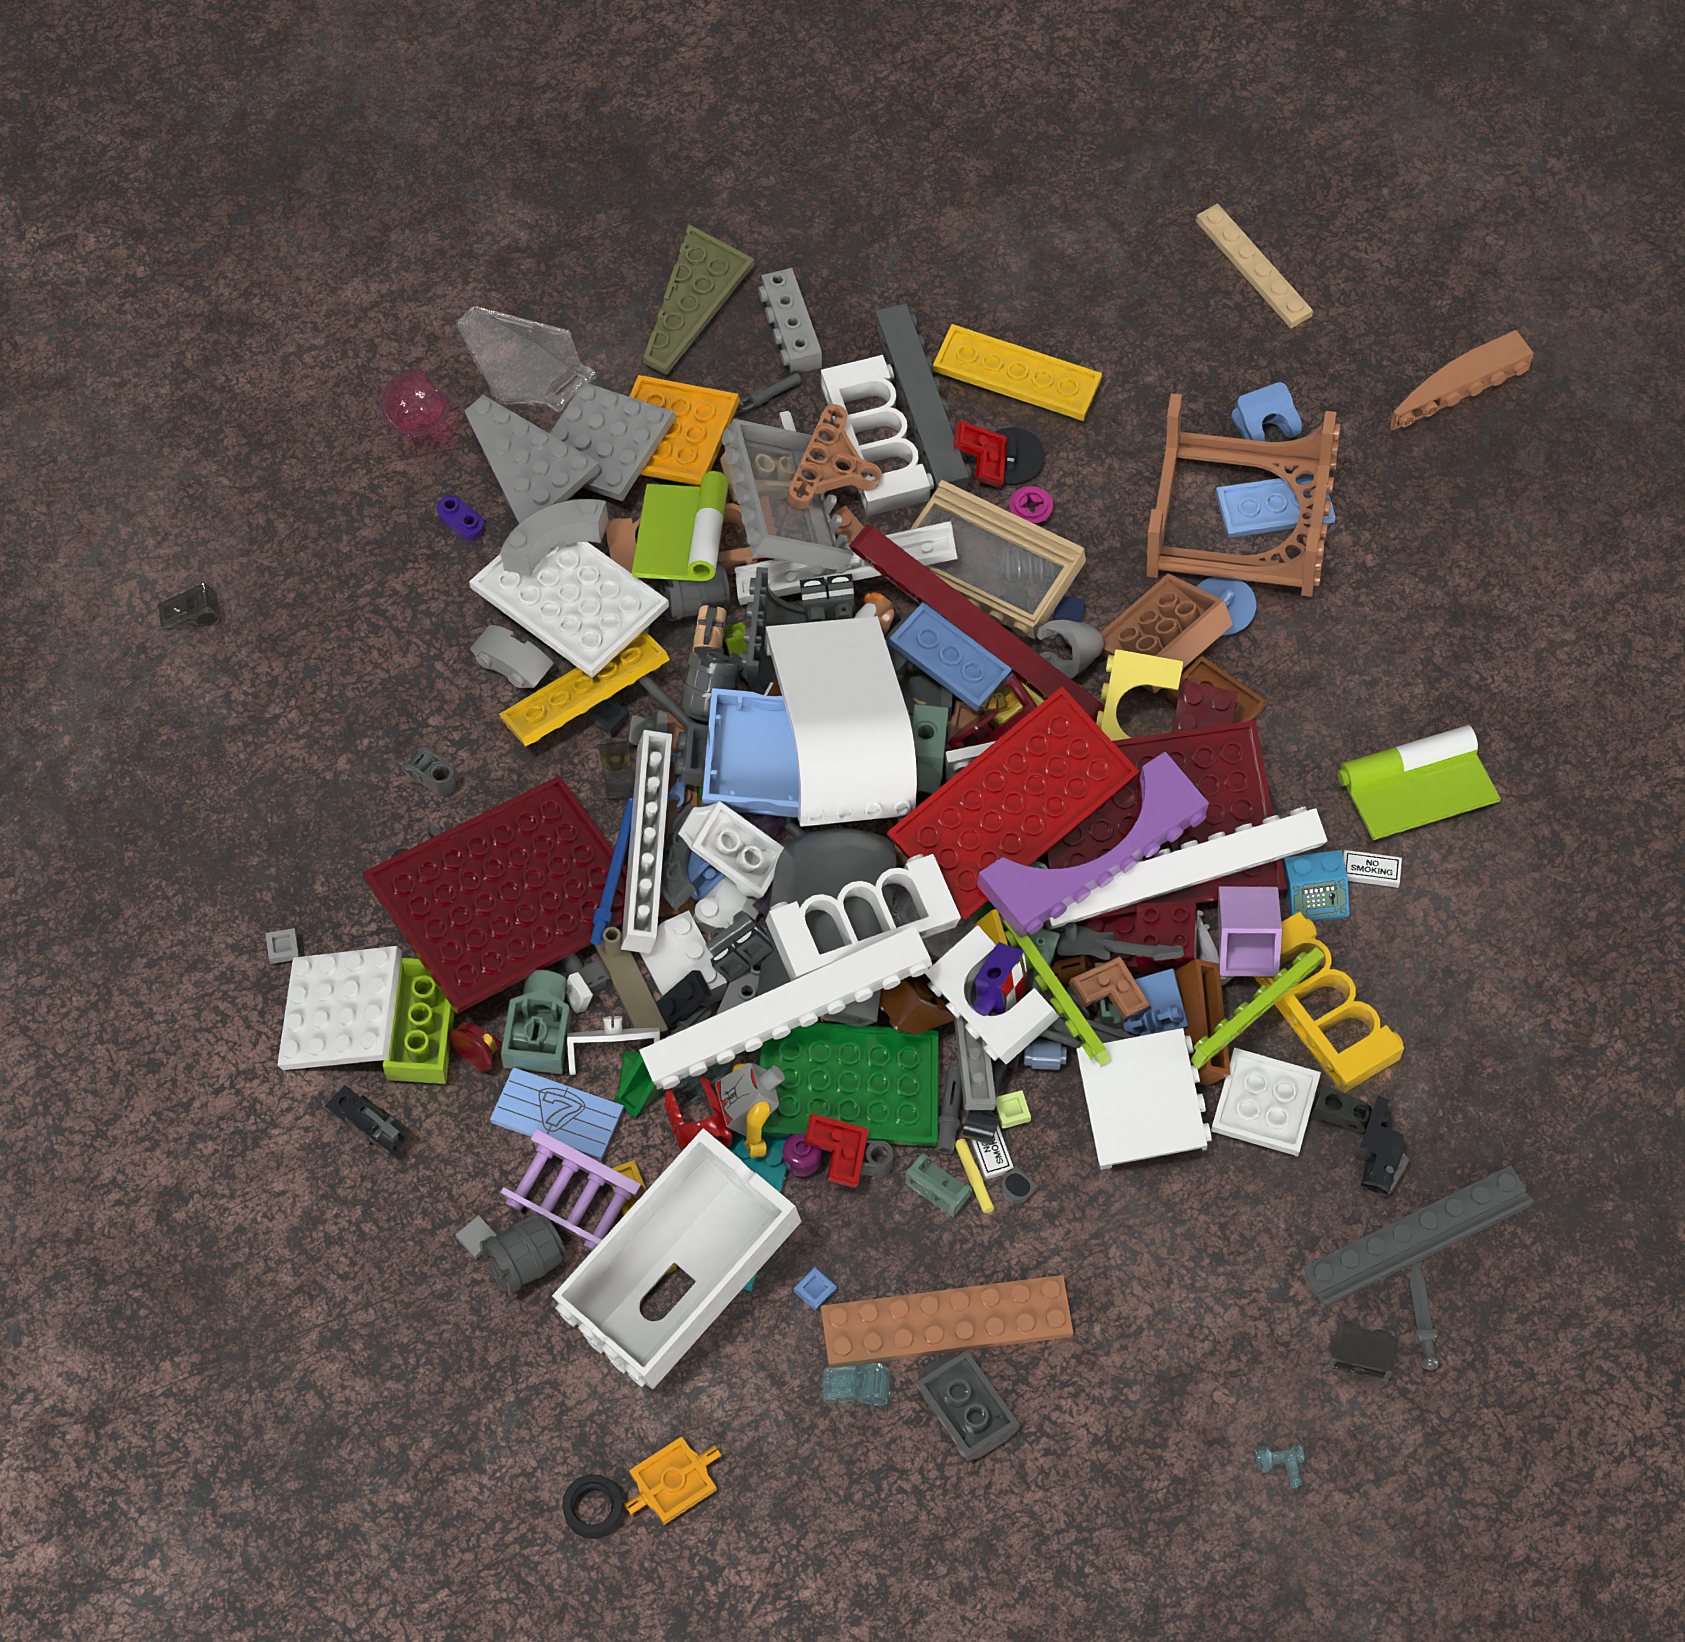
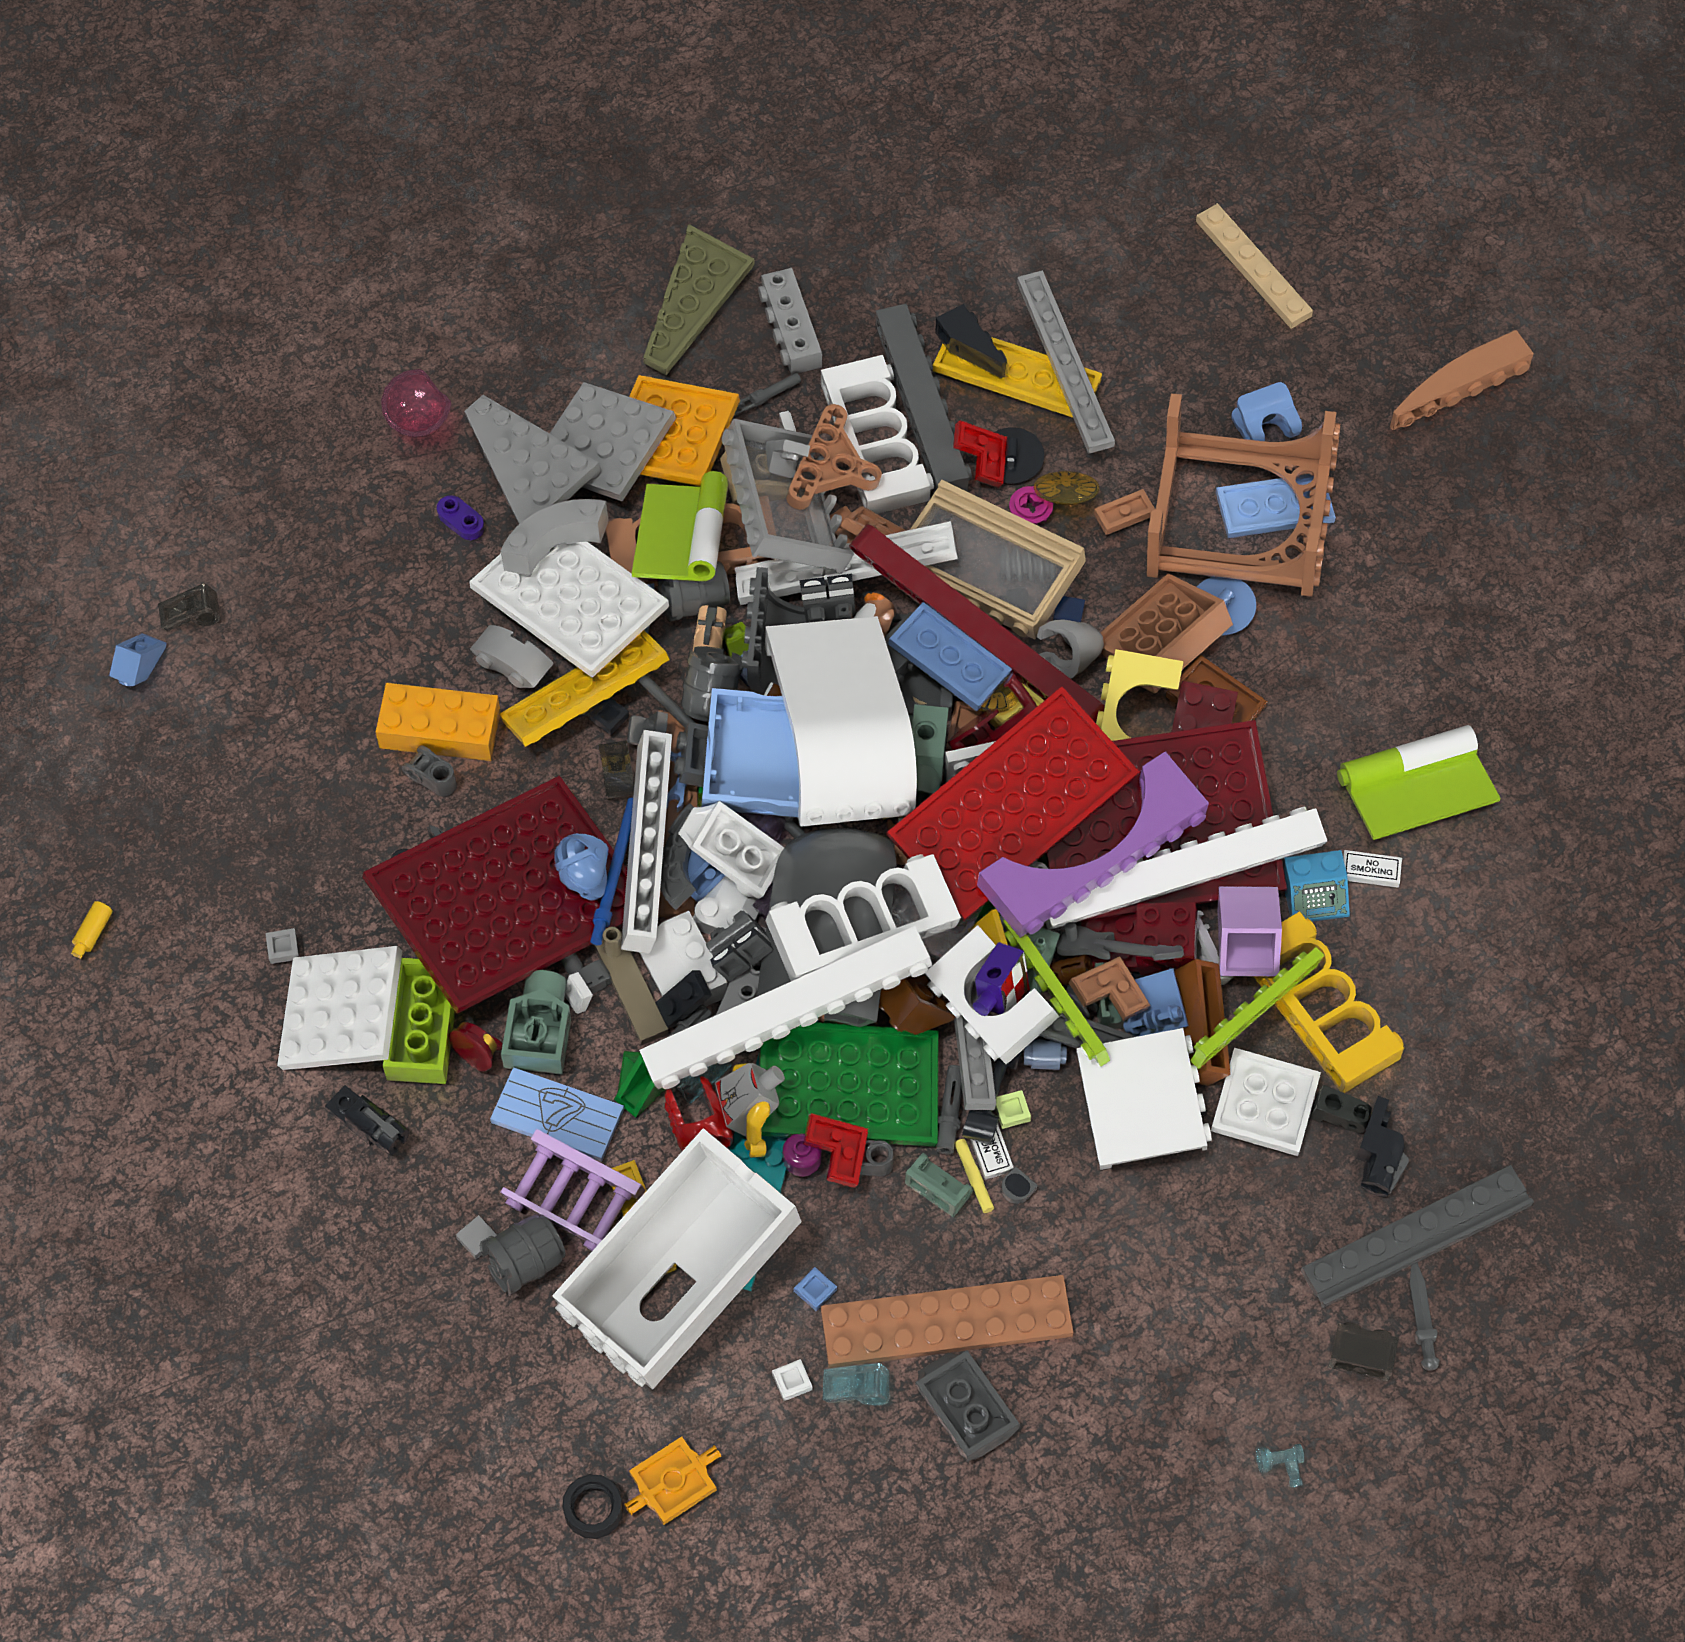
clear windscreen [456,306,597,412] -> none
white piece [567,1016,660,1075] -> none
none -> yellow cylinder [71,901,113,959]
none -> medium blue slope [109,633,167,686]
none -> light orange brick [376,683,501,761]
none -> medium blue helmet [554,833,609,901]
none -> light grey slope [765,439,810,478]
none -> white tile [772,1359,812,1401]
none -> nougat tile [841,506,907,536]
none -> black slope [935,304,1007,378]
none -> light grey plate [1017,270,1115,454]
none -> shield [1034,471,1099,505]
none -> nougat plate [1094,489,1155,535]

